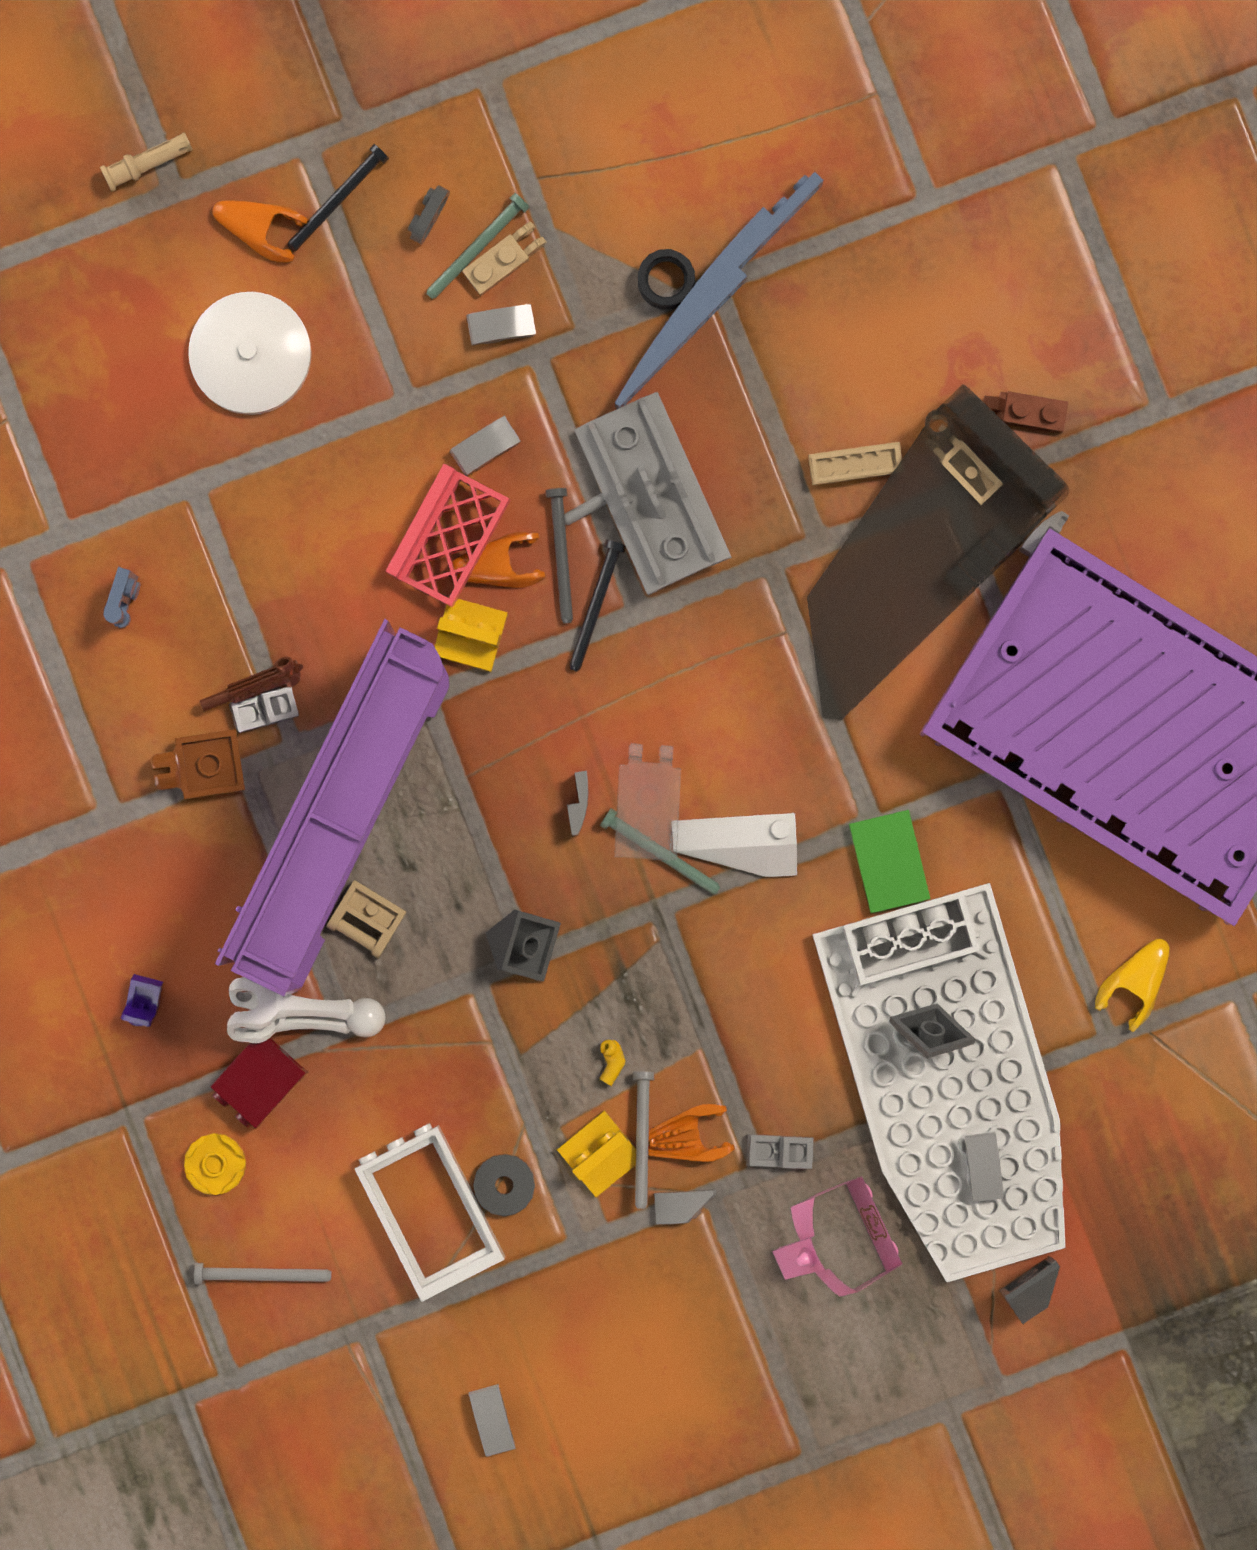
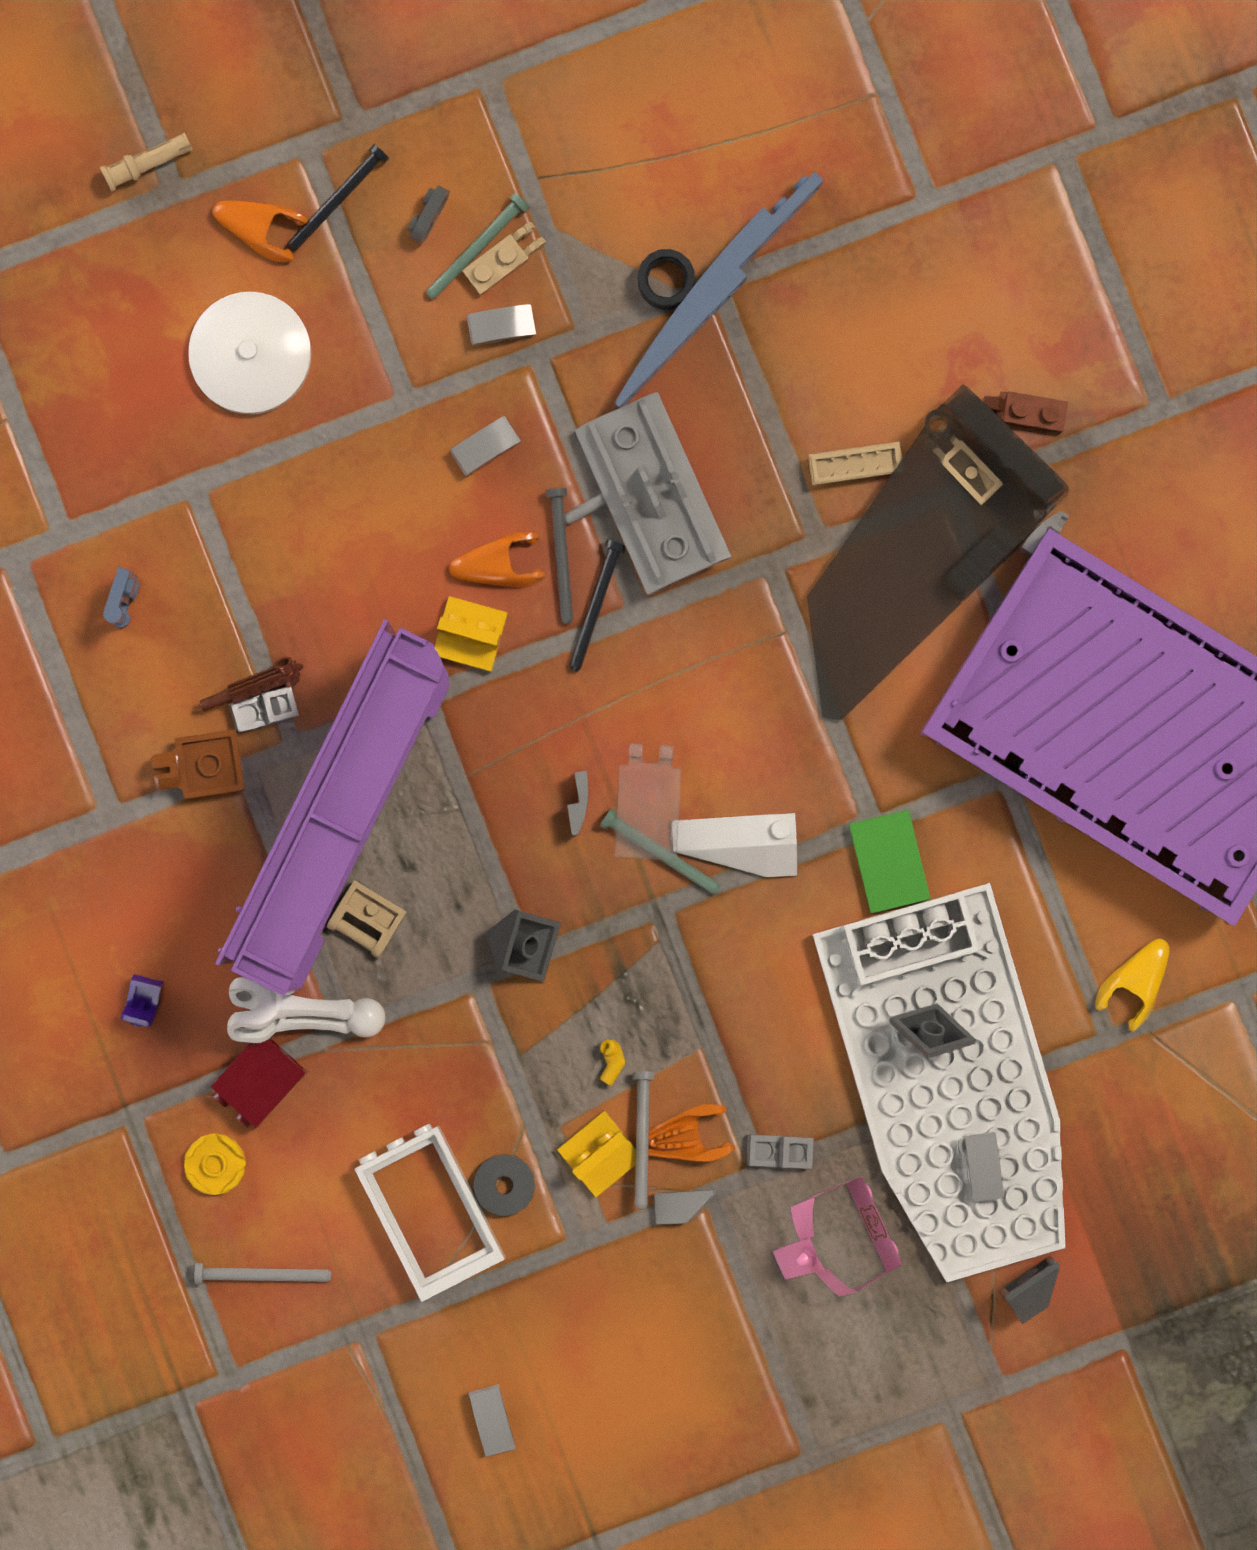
coral fence [386,464,511,608] -> none

